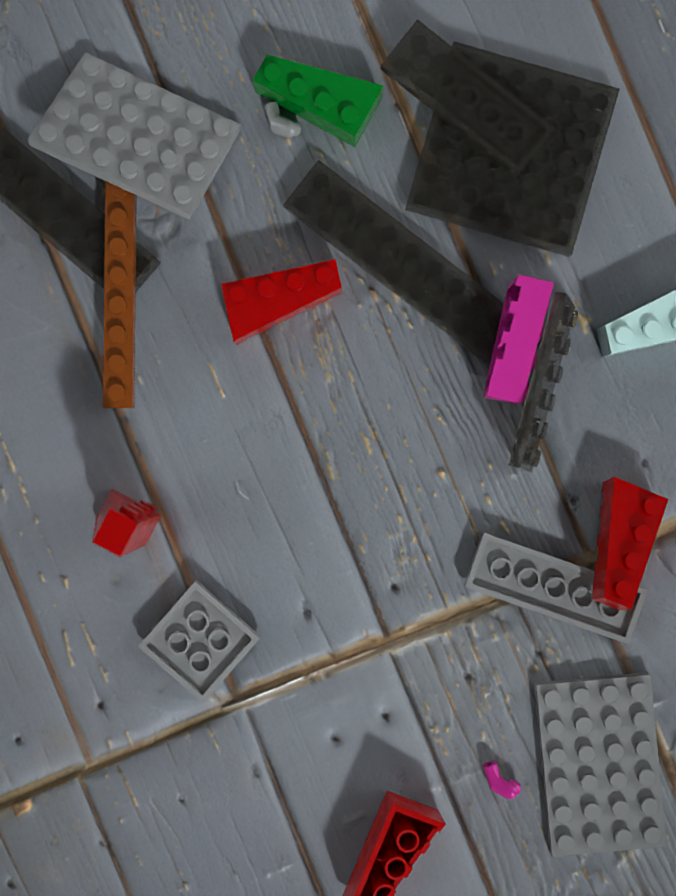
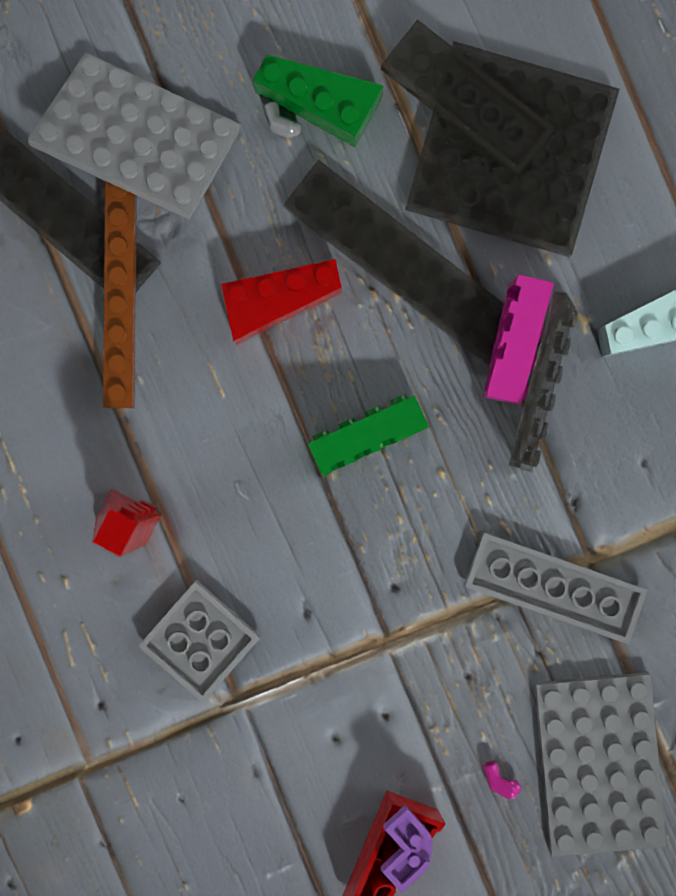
red wedge [592,477,669,610] -> none
none -> green wedge [308,393,429,476]
none -> medium lavender plate [380,805,432,893]

